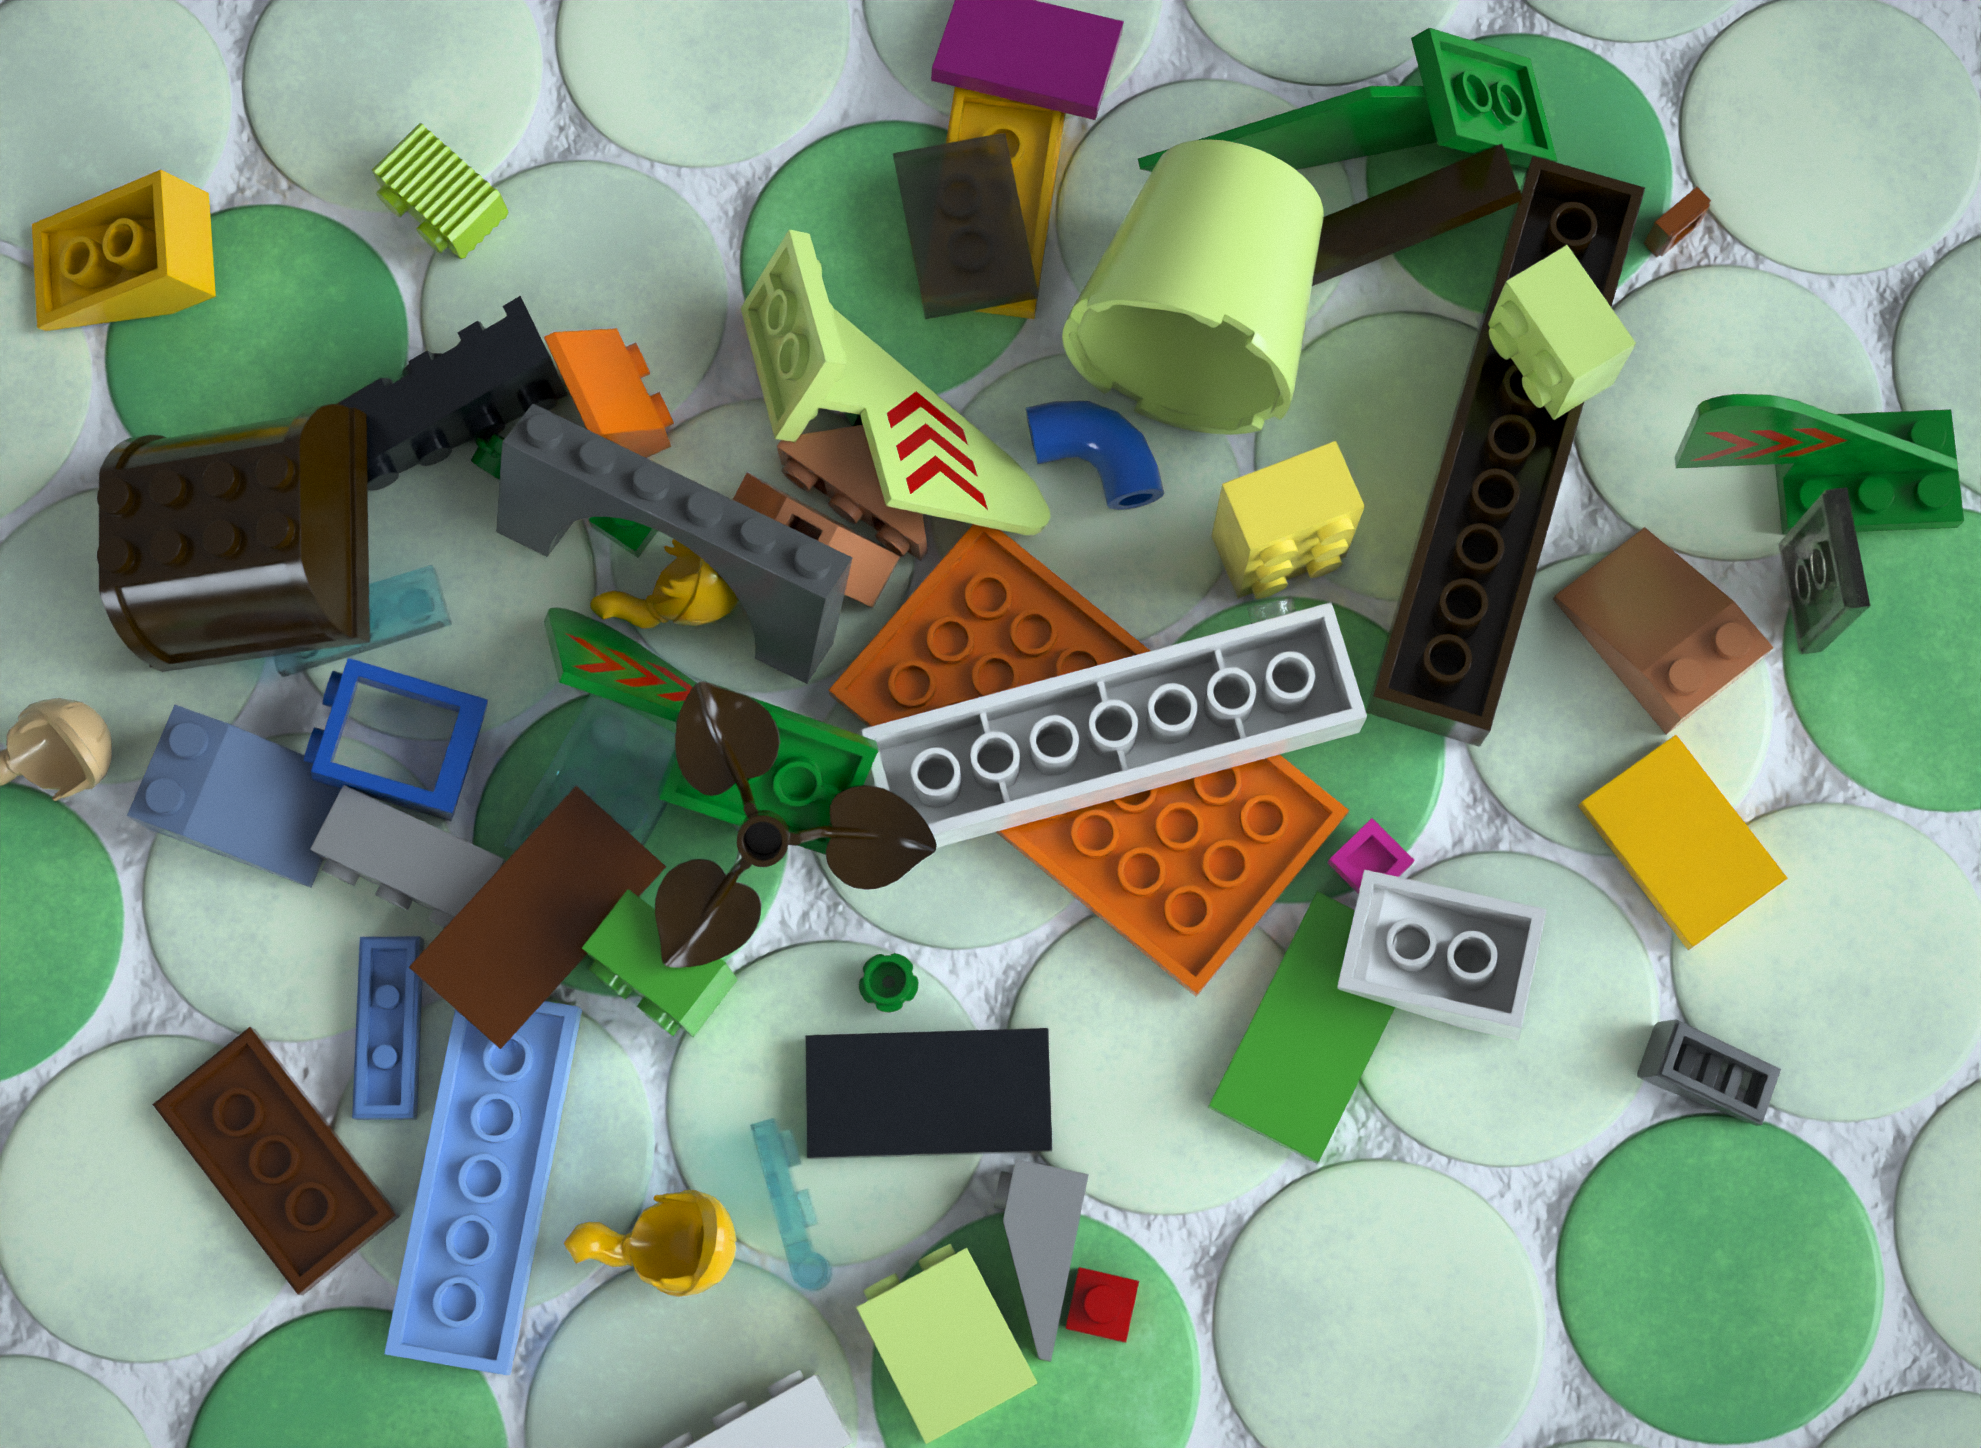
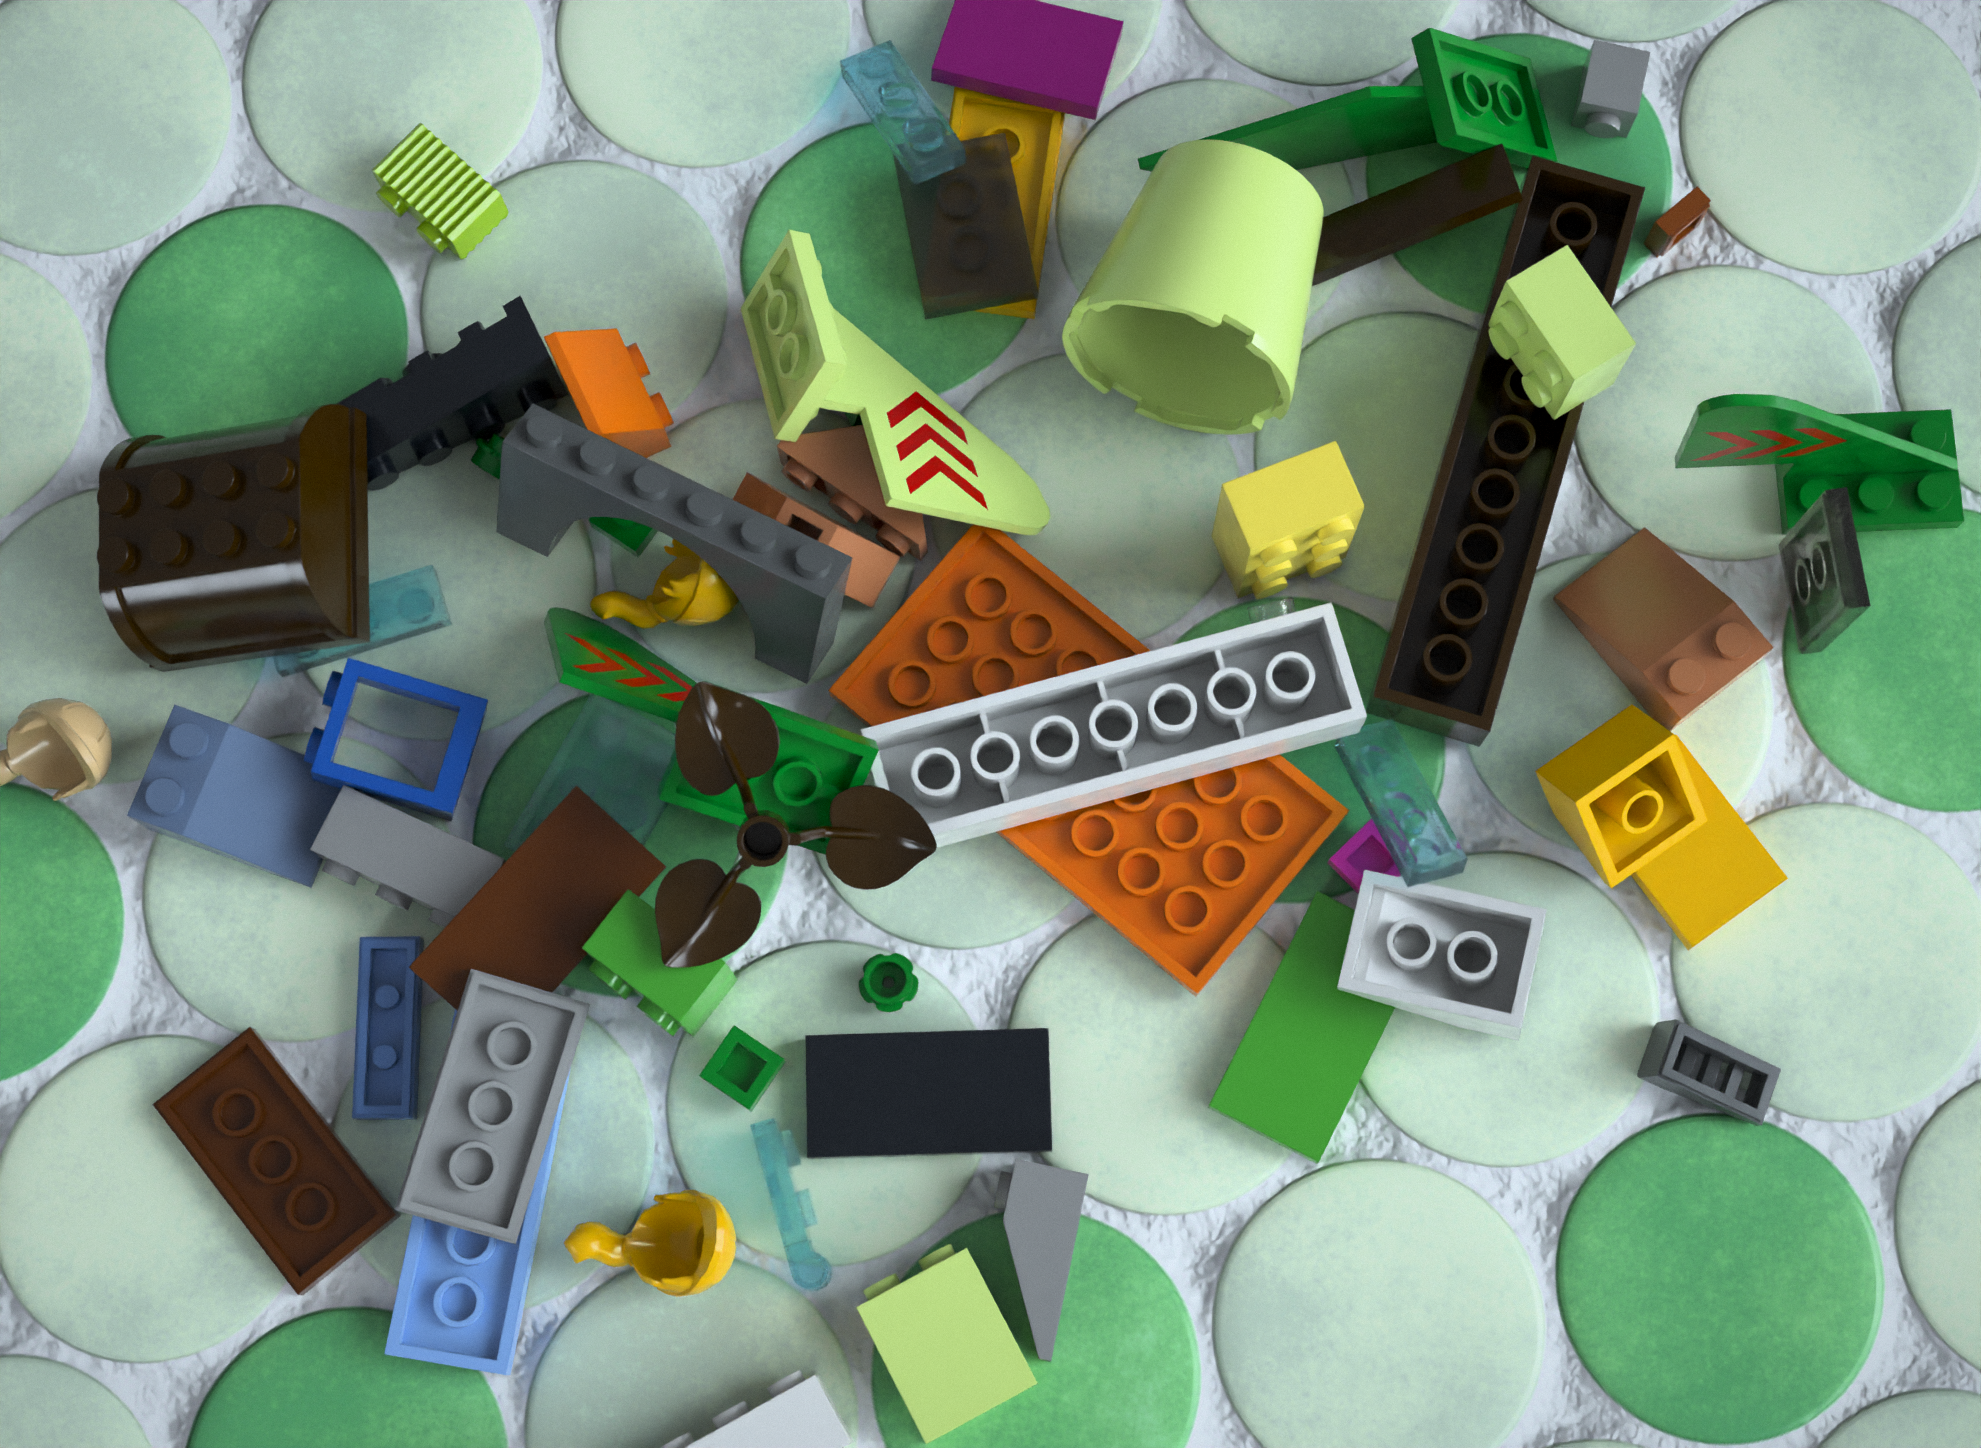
yellow slope [32,169,216,331] -> none
blue cylinder [1025,401,1164,510] -> none
red plate [1065,1267,1139,1343] -> none
none -> light grey tile [394,969,590,1244]
none -> green plate [699,1025,786,1112]
none -> clear light blue plate [840,40,966,185]
none -> clear light blue plate [1334,719,1468,887]
none -> yellow slope [1535,704,1708,888]
none -> light grey brick [1571,40,1650,138]

